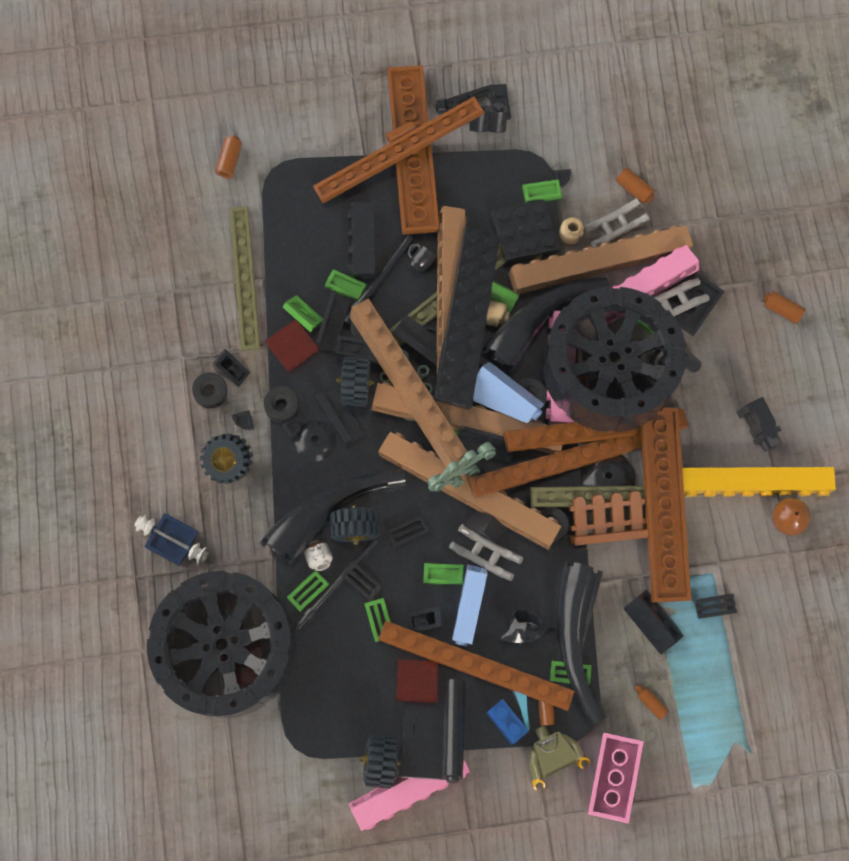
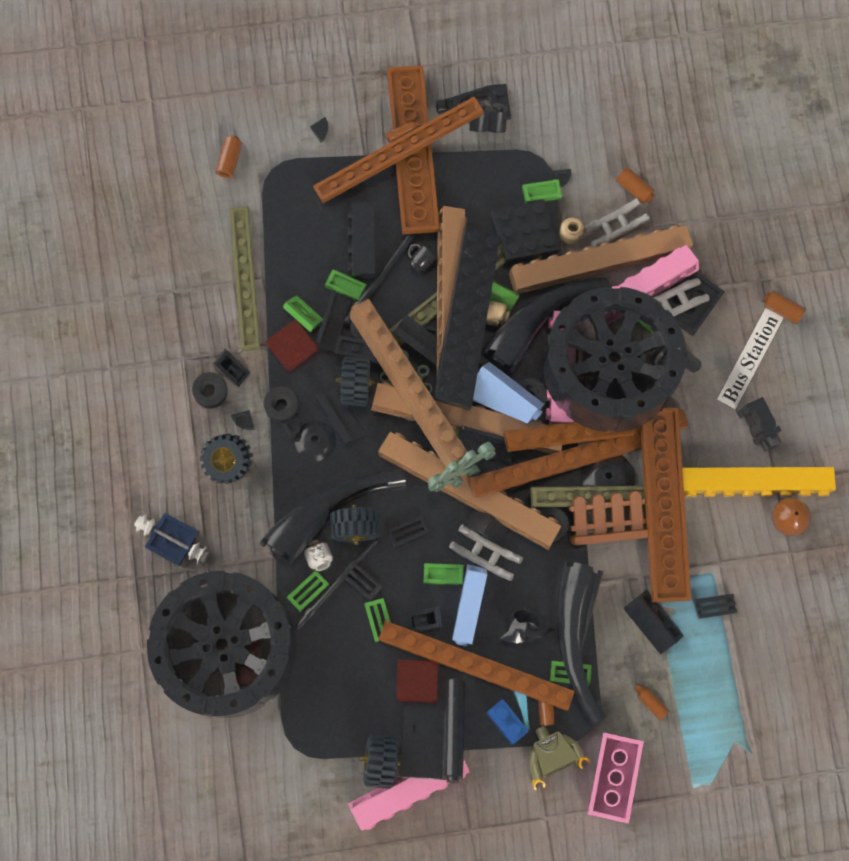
none -> black tile [310,117,328,143]
none -> white sticker [717,308,783,409]

